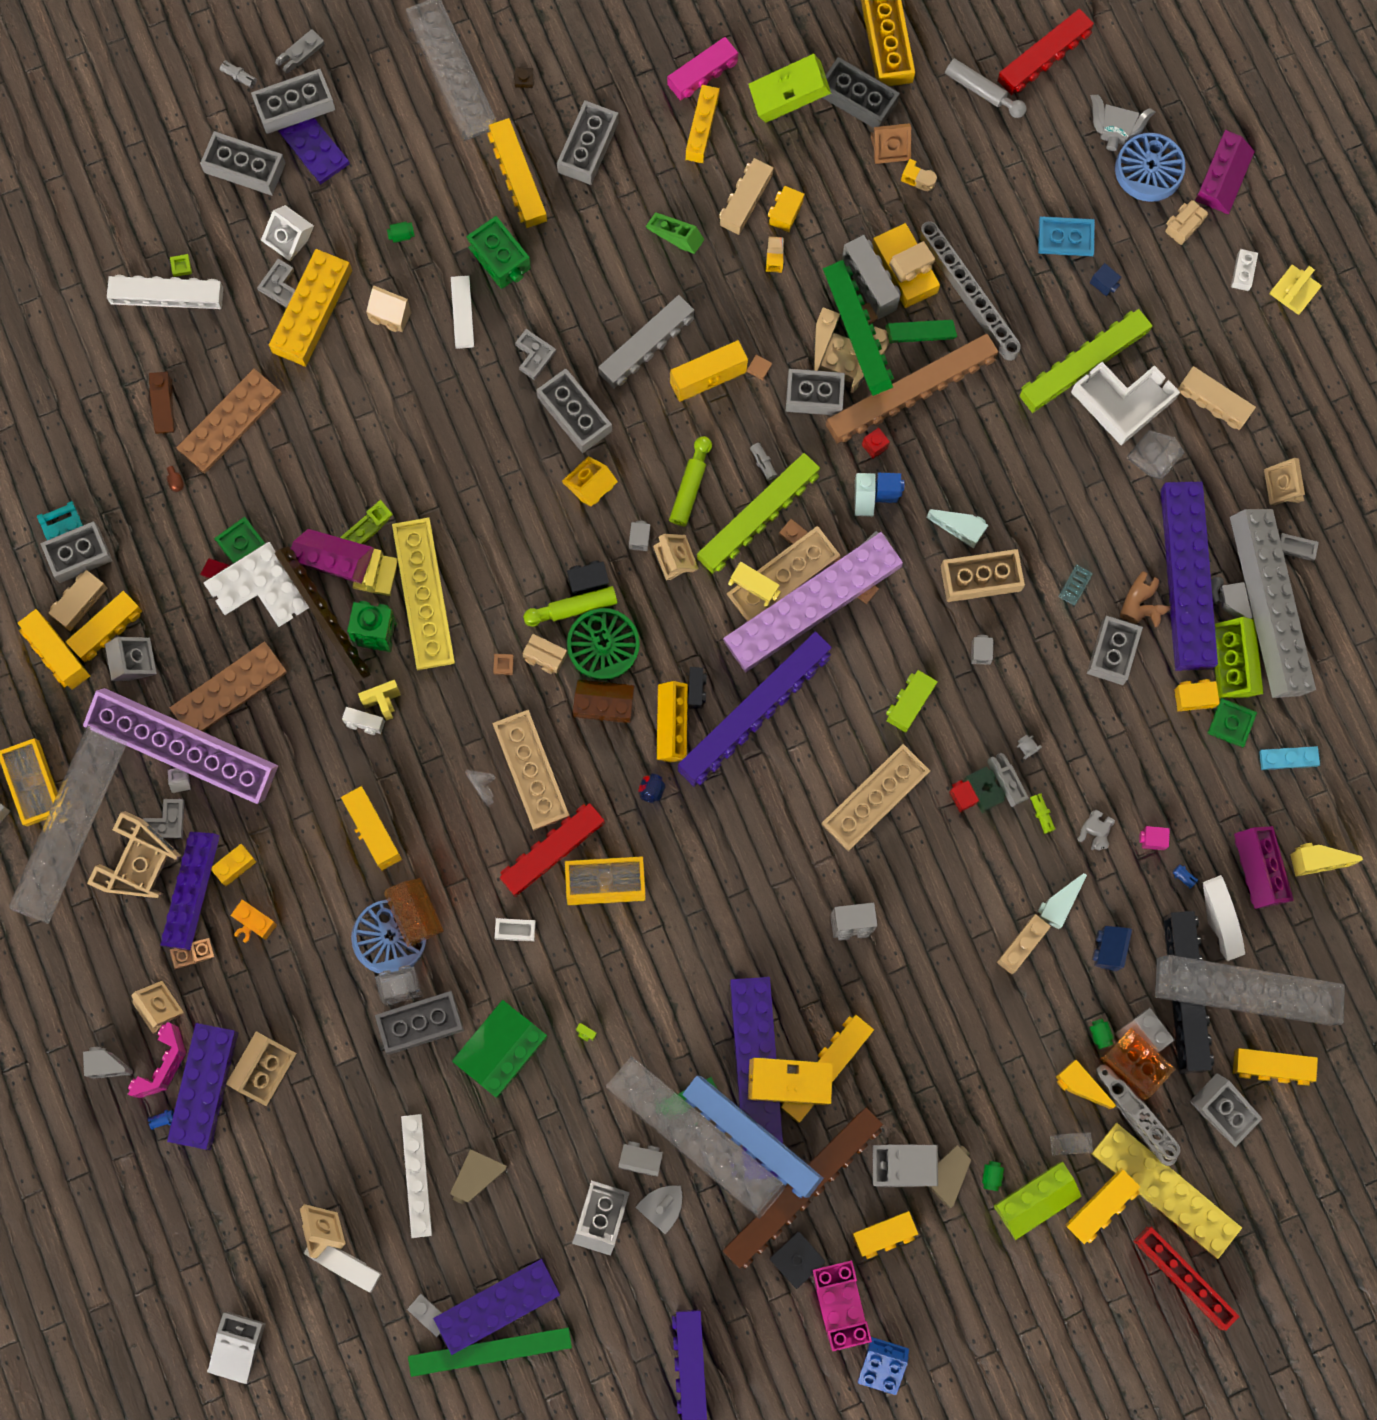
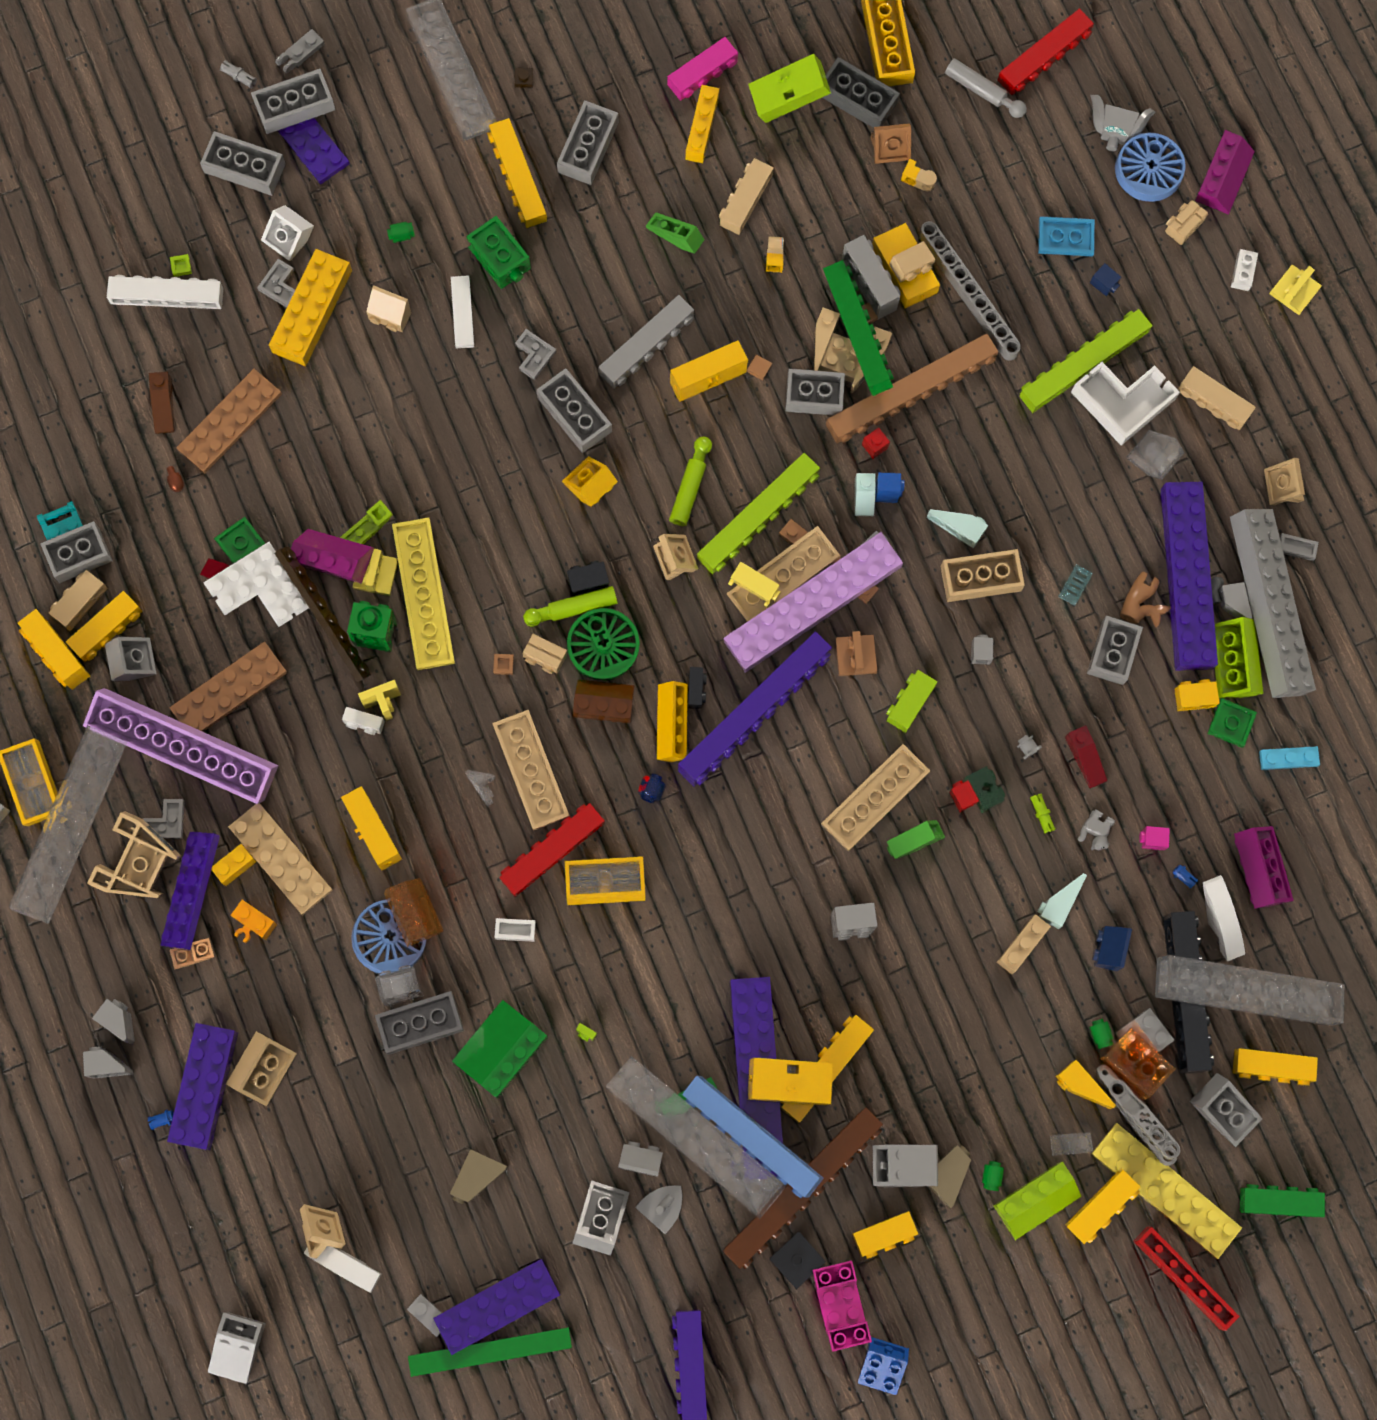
dark pink slope [128,1022,186,1098] -> none
tan bracket [131,981,184,1034] -> none
white slope [168,768,191,793] -> none
white plate [401,1114,432,1238] -> none
light grey brick [629,521,650,551] -> none
light grey pin [750,443,778,481] -> none
yellow brick [768,186,805,232] -> none
green tile [885,320,957,343] -> none
light grey hinge [987,753,1029,807] -> none
light yellow slope [1290,843,1363,877] -> none
none -> light grey slope [92,999,135,1044]
none -> tan plate [228,803,333,916]
none -> medium nougat bracket [835,631,877,676]
none -> bright green slope [887,820,946,859]
none -> dark red slope [1065,725,1107,789]
none -> green brick [1240,1184,1325,1217]

